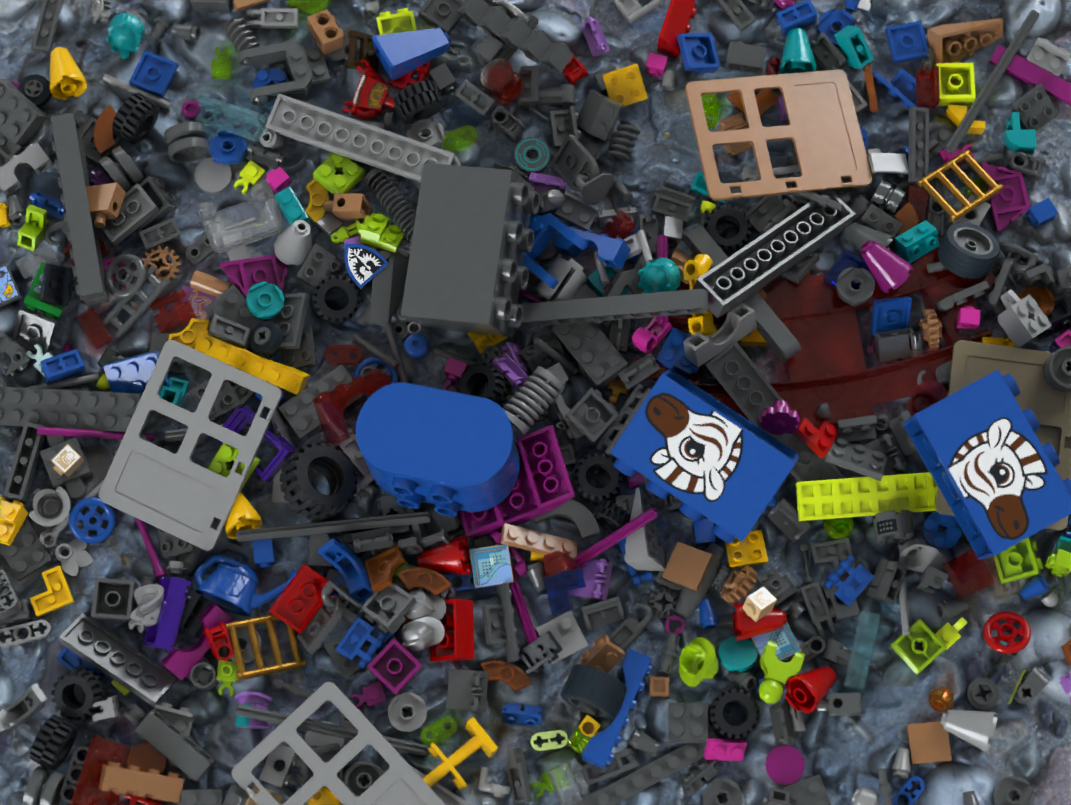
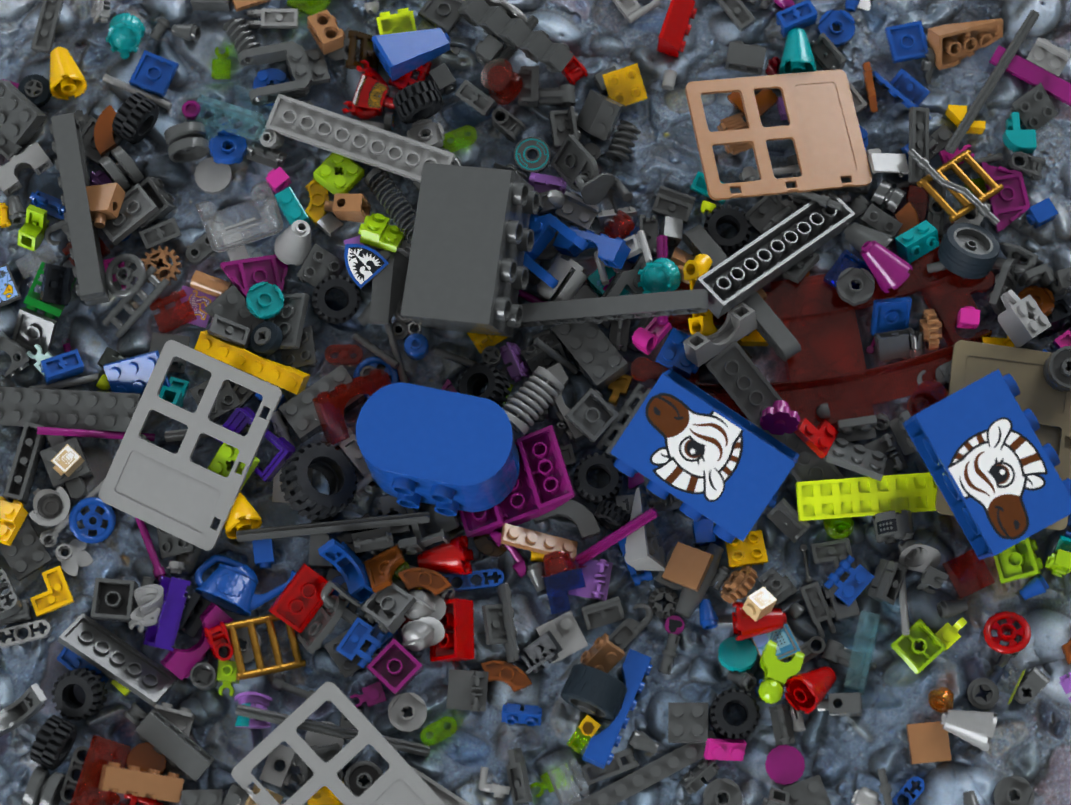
clear red plate [76,307,113,350] -> none
light grey hinge [93,695,121,721] -> none
yellow tile [168,318,211,348] -> none
neon yellow plate [234,160,266,195] -> none
lime piece [331,219,361,244] -> none
yellow piece [423,717,498,790] -> none
dark pink plate [444,357,468,382] -> none
piece [469,544,514,588] -> none
medium lavender hinge [492,352,529,390] -> none
magenta axle [509,564,538,645] -> none
yellowish green beam [531,730,568,751] -> none
medium lavender hinge [580,17,610,57] -> none
dark grey hinge [618,353,660,390] -> none
dark pink plate [645,52,667,77] -> none
medium nougat tile [649,676,669,697] -> none
blue plate [677,33,720,73] -> none
lime hat [678,637,719,687] -> none
clear neon green plate [701,94,719,129] -> none
teal brick [834,25,874,69] -> none
light grey cone [891,748,911,779] -> none
clear red hinge [916,66,940,109] -> none
blue plate [922,511,962,550] -> none
neon yellow brick [933,63,976,106] -> none
dark grey hinge [936,281,989,312] -> none
light grey hinge [1040,590,1058,607] -> none
none -> dark grey bar [908,148,1000,226]

